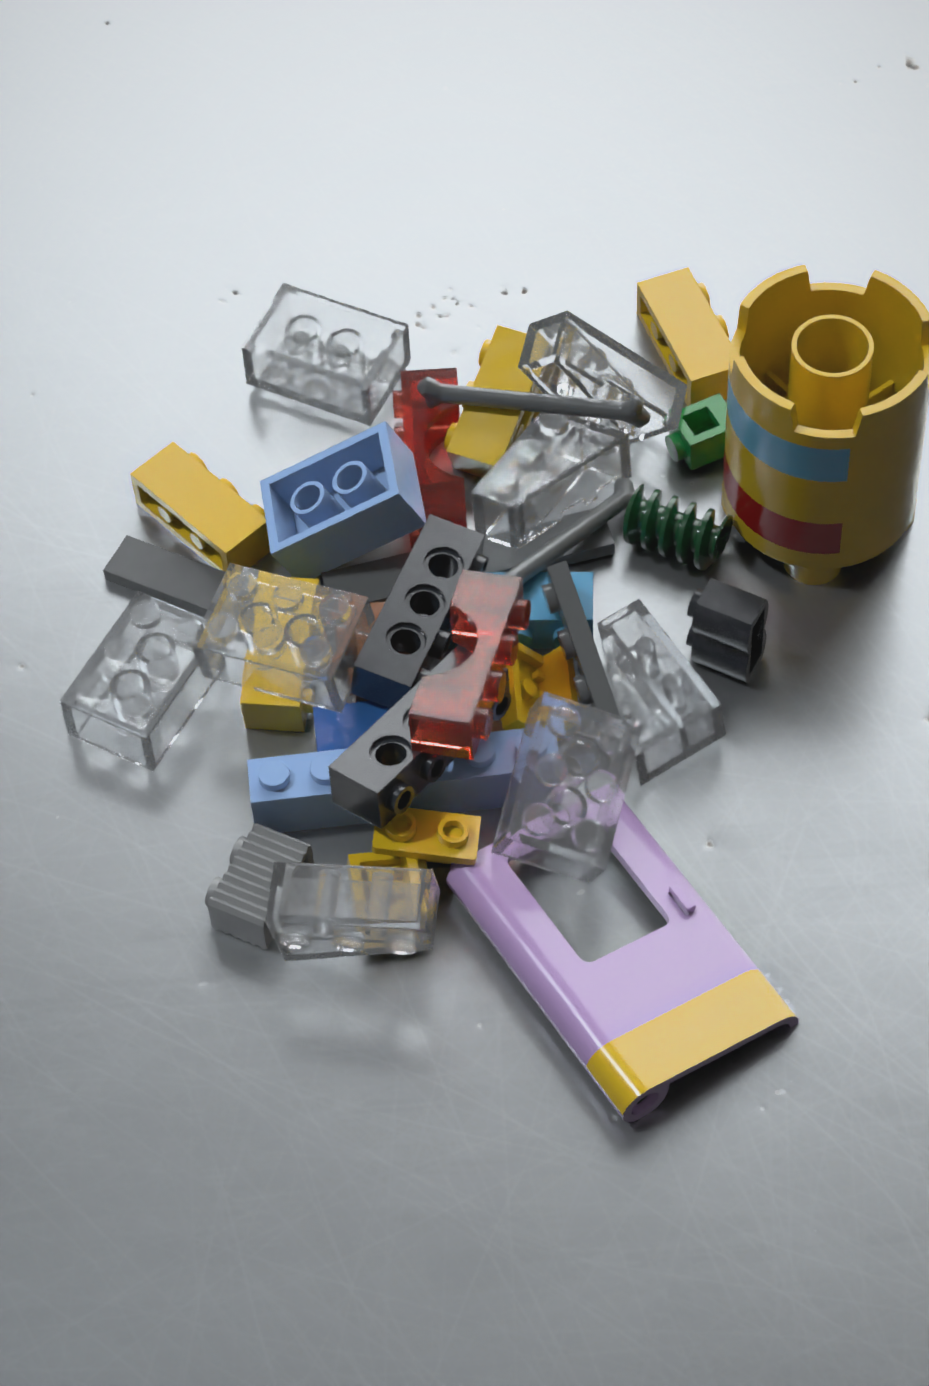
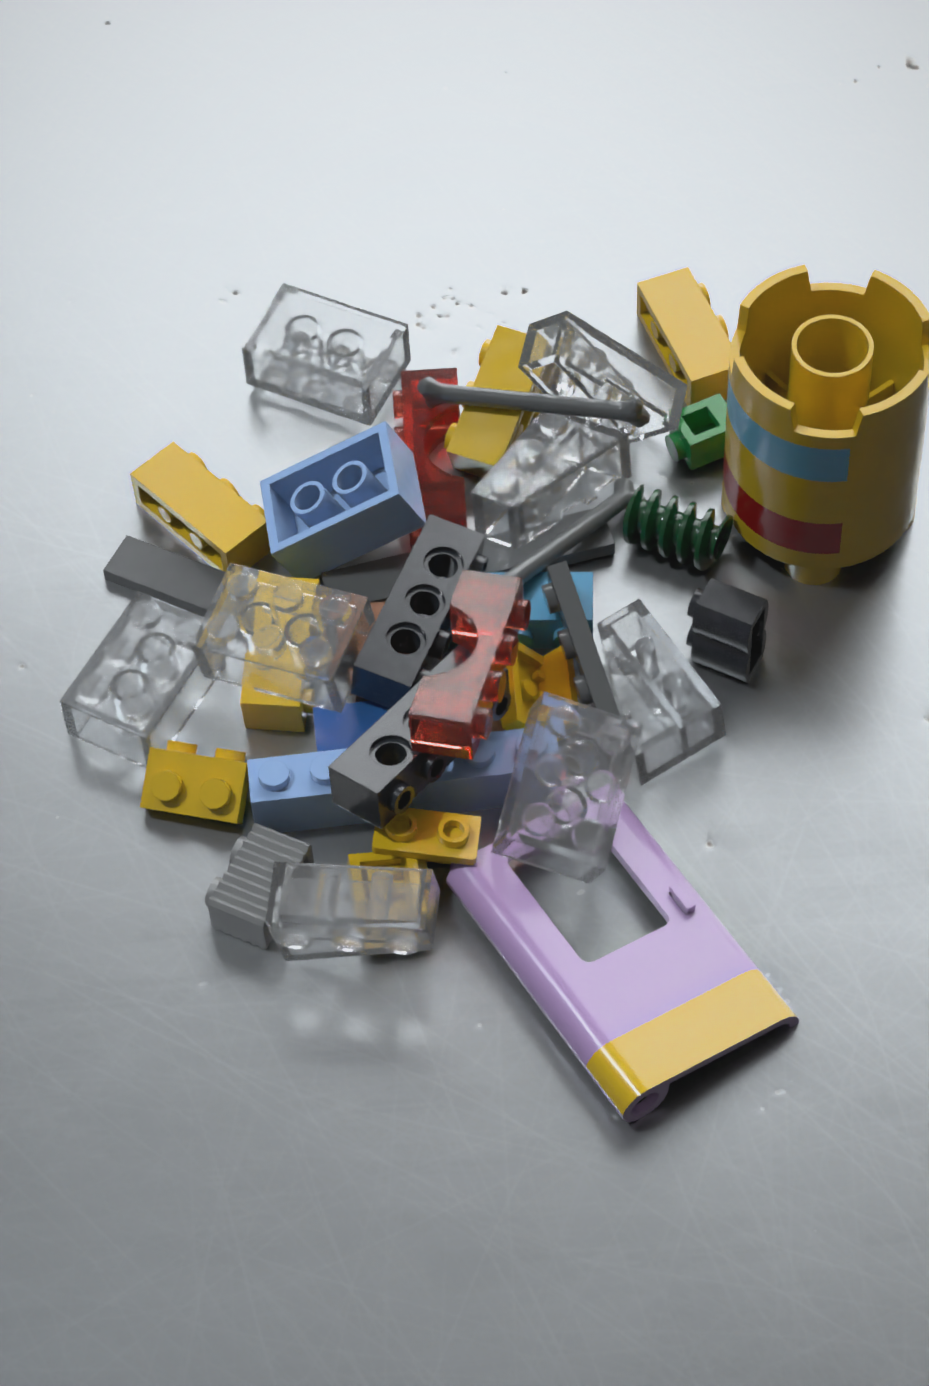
none -> yellow bracket [140,740,249,824]

